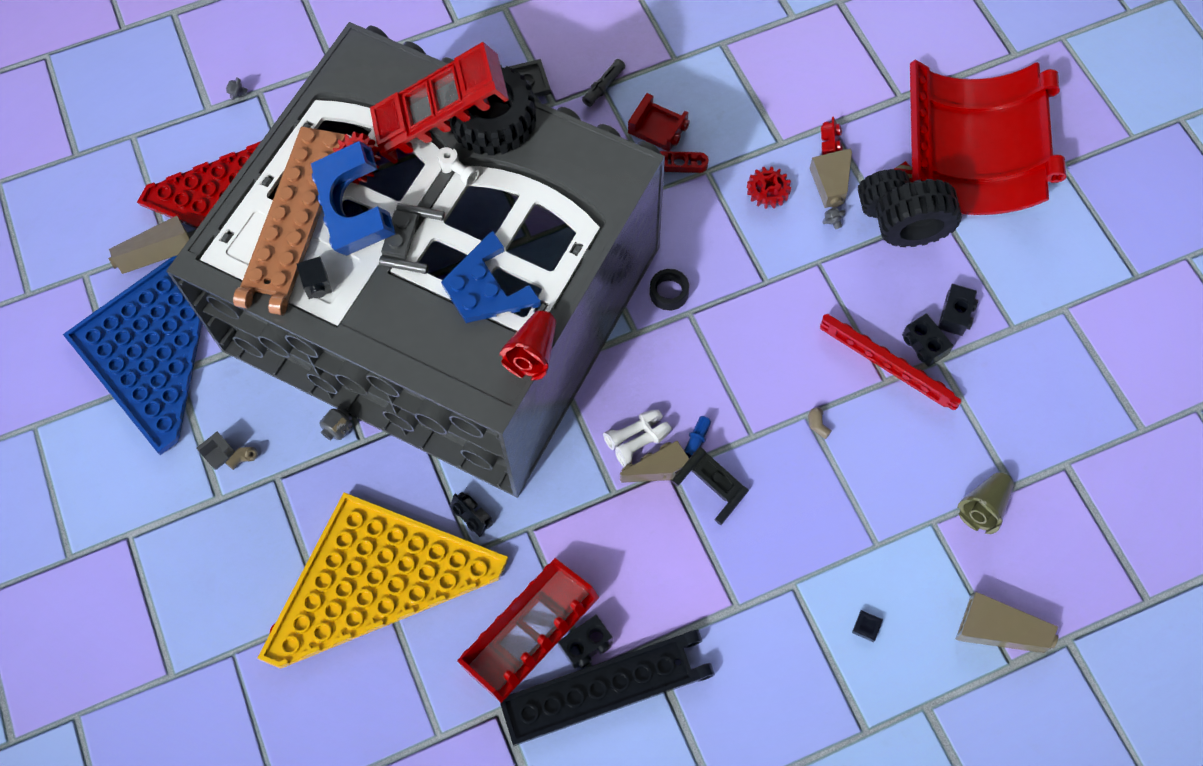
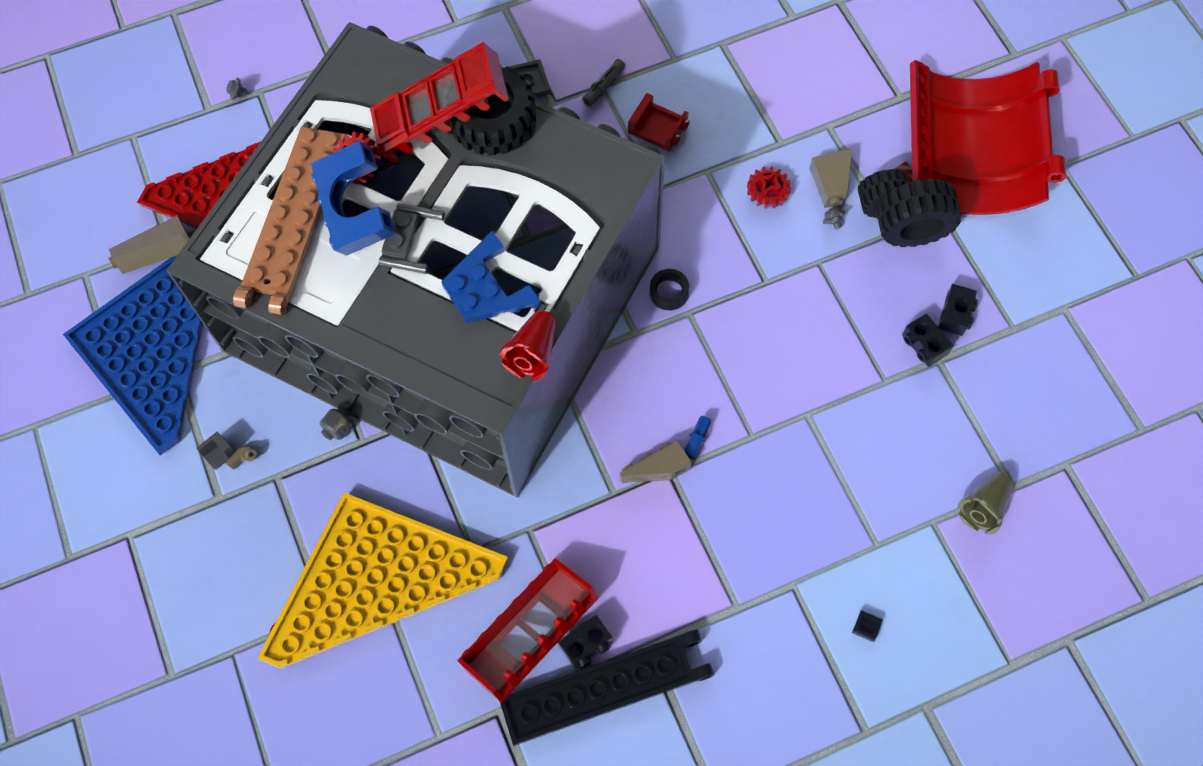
black brick [296,256,332,299] -> none
white leg [437,147,479,186] -> none
black hinge [450,492,493,537] -> none
white piece [603,410,672,467] -> none
red beam [660,151,709,173] -> none
pearl dark grey plate [671,447,749,525] -> none
dark tan arm [808,407,832,439] -> none
red hinge [820,314,961,410] -> none
red hinge [821,116,843,155] -> none
dark tan slope [955,592,1059,653] -> none

